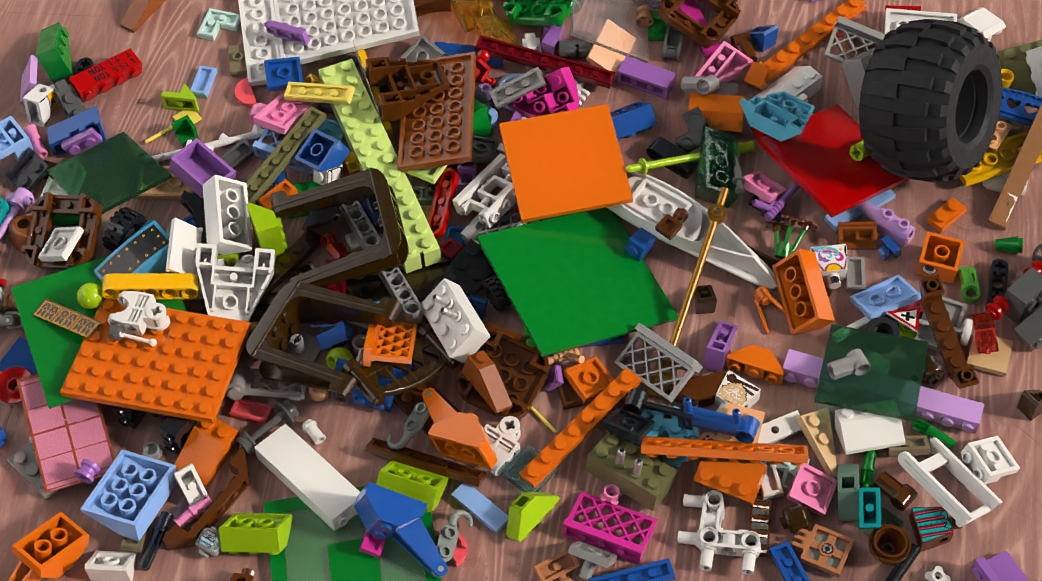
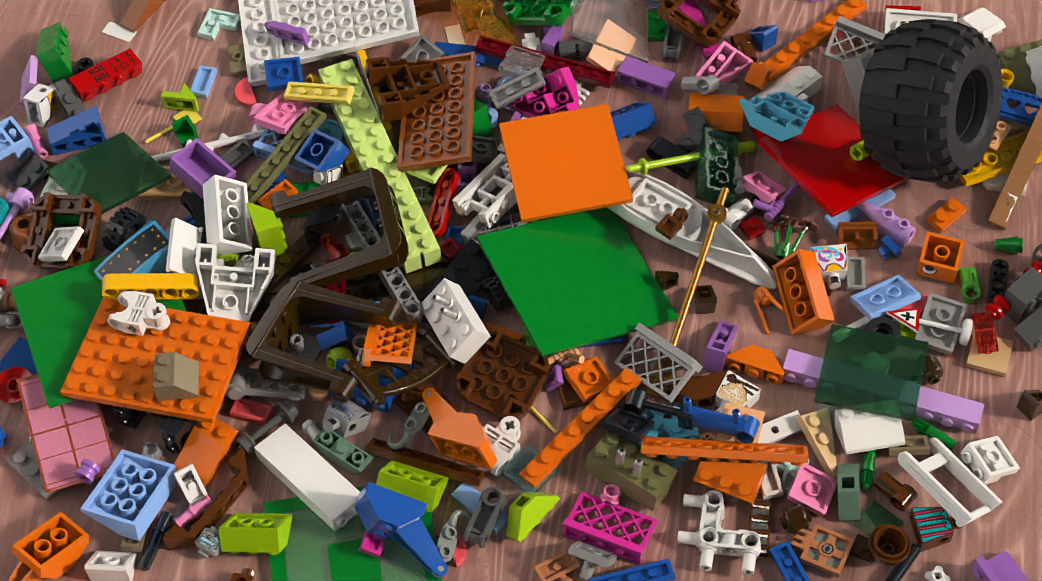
sticker [33,299,101,338] -> none
medium lavender plate [61,127,103,156] -> none
lime piece [77,283,104,309] -> none
hinge [108,324,157,346] -> none
dark orange slope [462,350,512,413] -> none
red piece [475,50,496,88] -> none
blue brick [624,227,657,261] -> none
medium nougat wheel [636,5,653,28] -> none
light grey piece [827,349,871,380] -> none
teal slope [859,488,881,529] -> none
reddish brown slope [919,274,979,389] -> none
none -> white sticker [102,22,137,42]
none -> dark tan slope [153,352,199,401]
none -> sand green slope [312,428,373,473]
none -> light grey torso [322,399,371,438]
none -> sticker [444,24,465,45]
none -> dark grey piece [463,487,508,549]
none -> clear slope [498,45,545,78]
none -> dark brown slope [655,271,679,291]
none -> white piece [718,198,754,231]
none -> red plate [739,215,766,241]
none -> dark brown plate [850,534,872,562]

